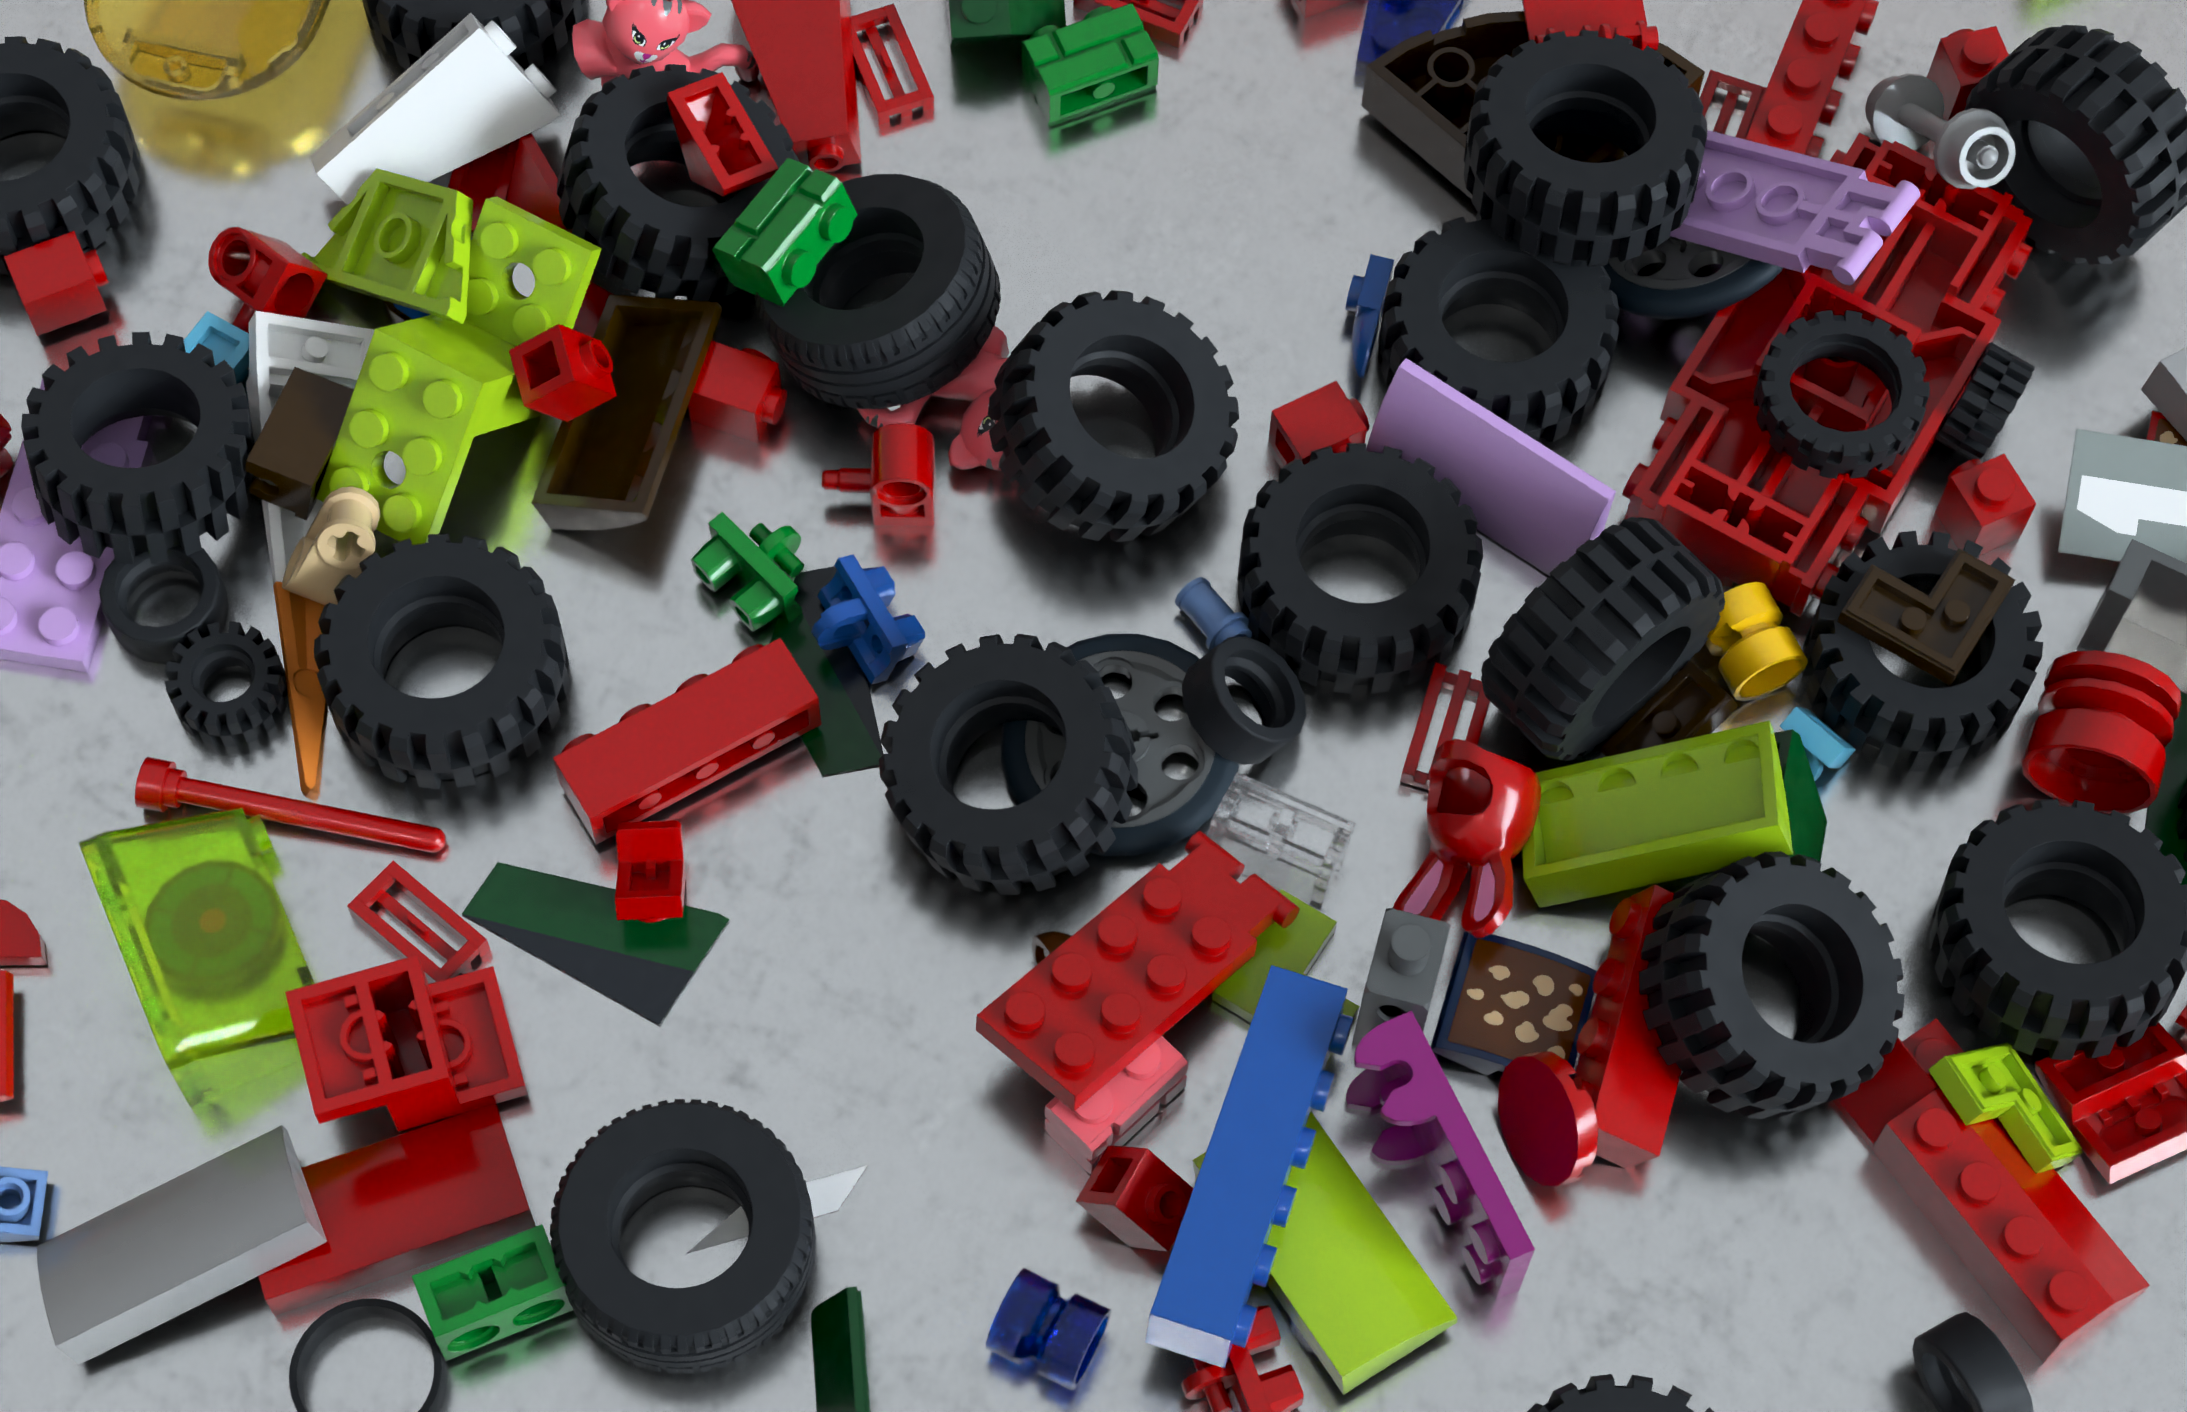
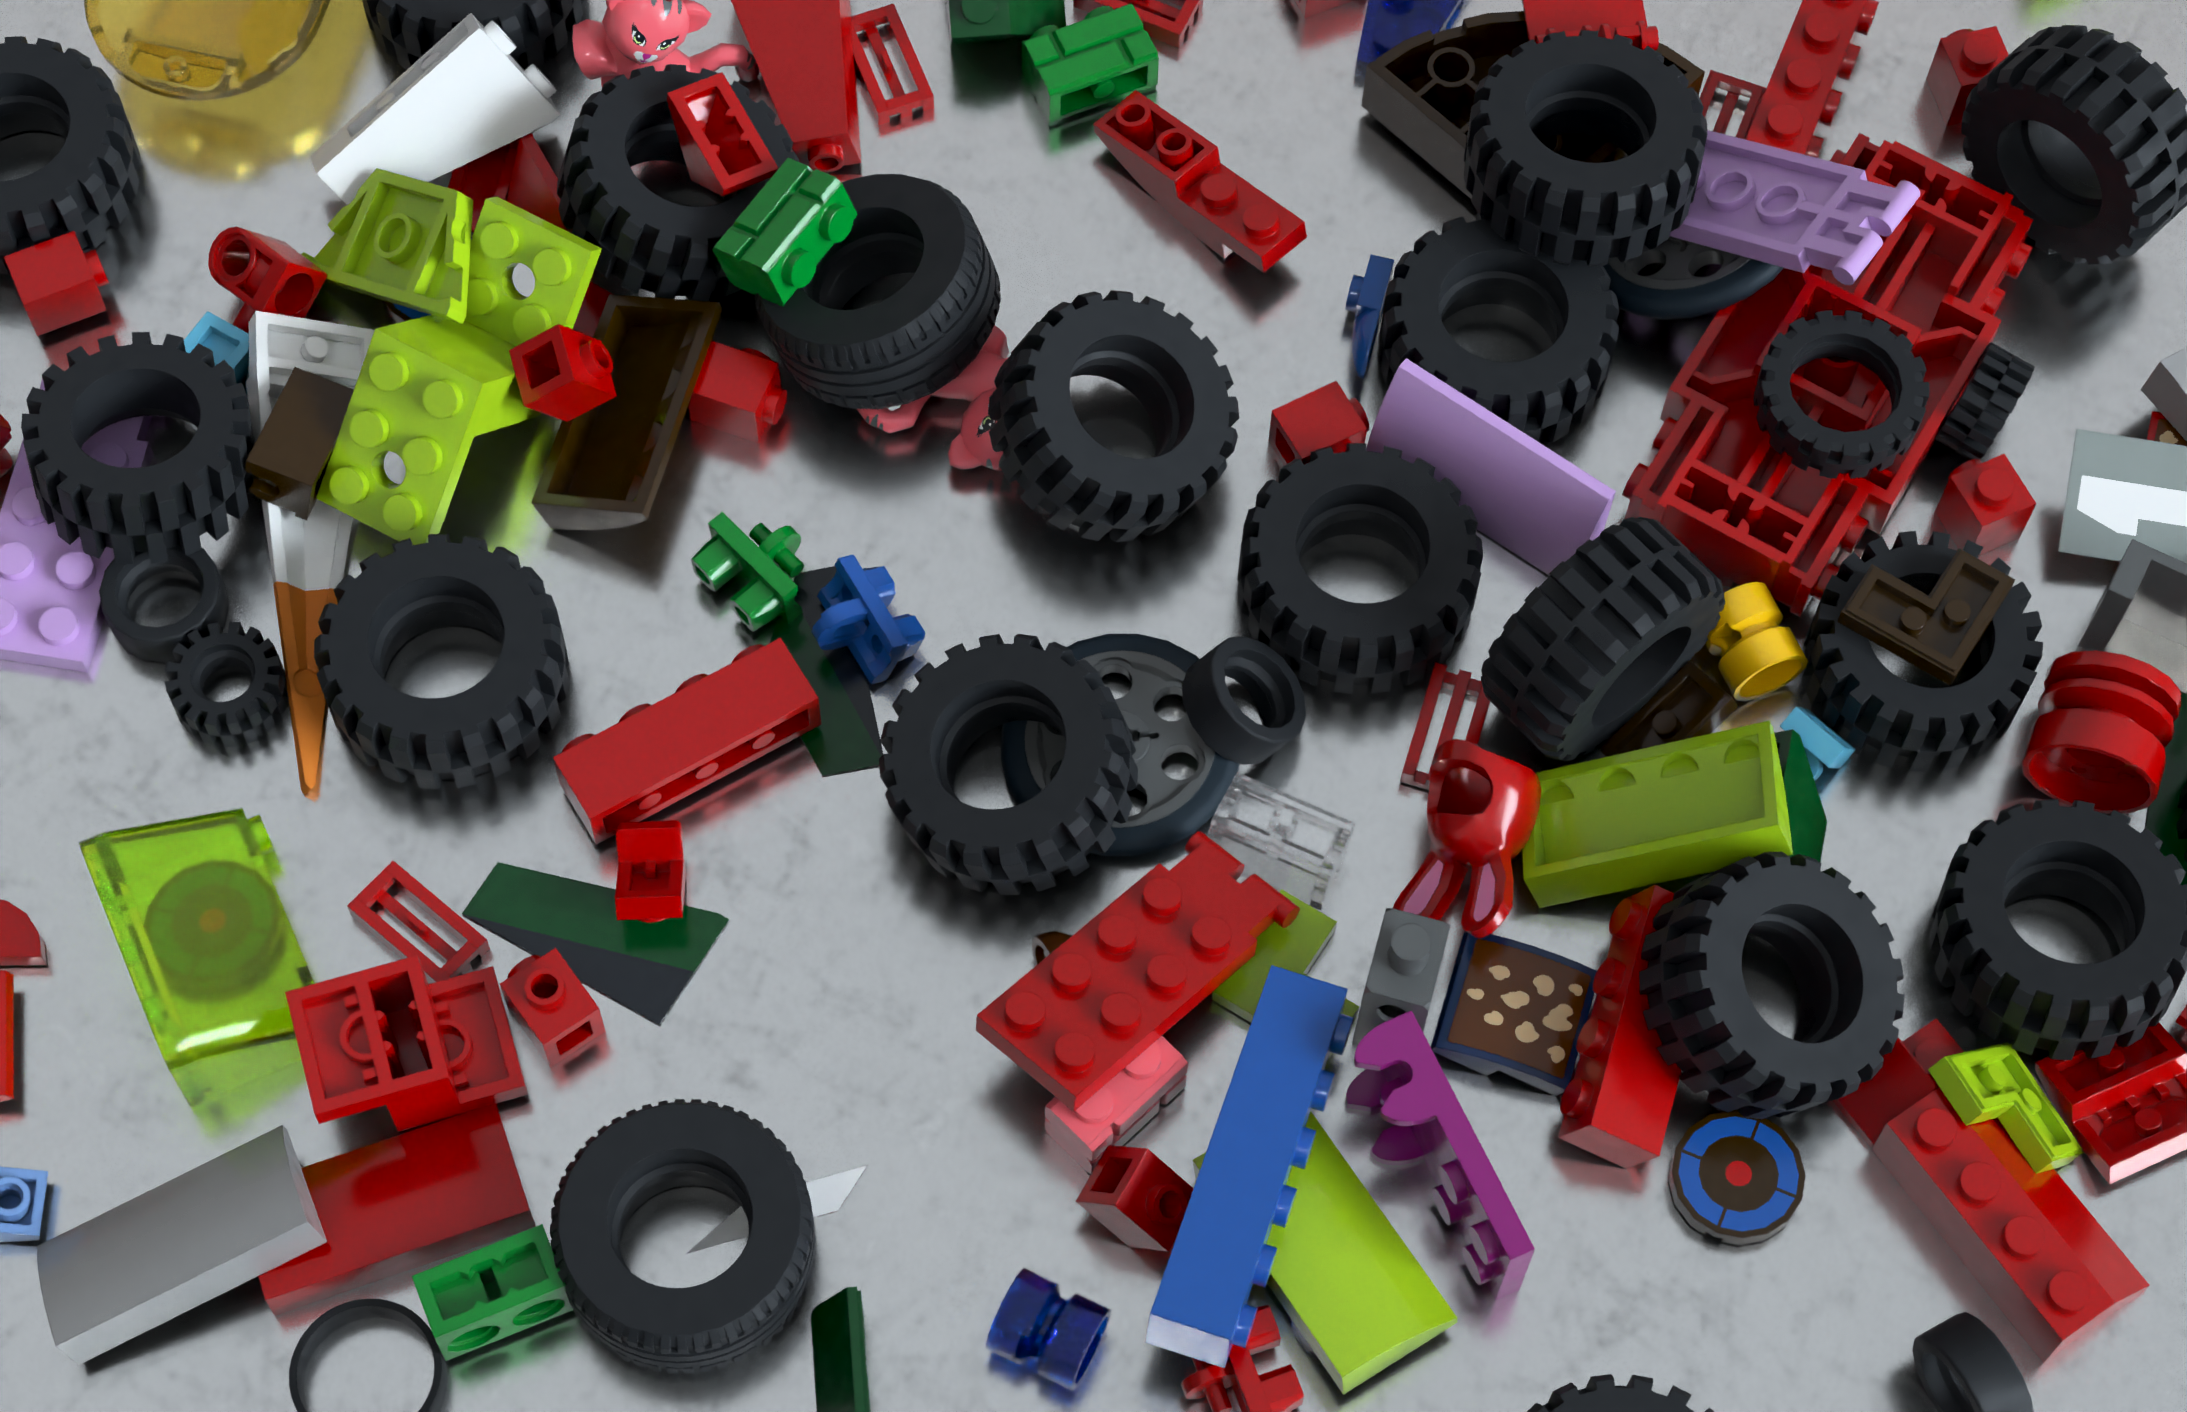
red piece [135,757,446,853] -> none
tan piece [282,487,380,605] -> none
red piece [822,423,936,526] -> none
medium blue pin [1175,577,1252,651] -> none
red tile [1498,1051,1598,1186] -> none
light grey piece [1865,73,2016,189] -> none
none -> red brick [500,948,606,1068]
none -> red slope [1093,90,1307,273]
none -> tile [1668,1110,1806,1245]

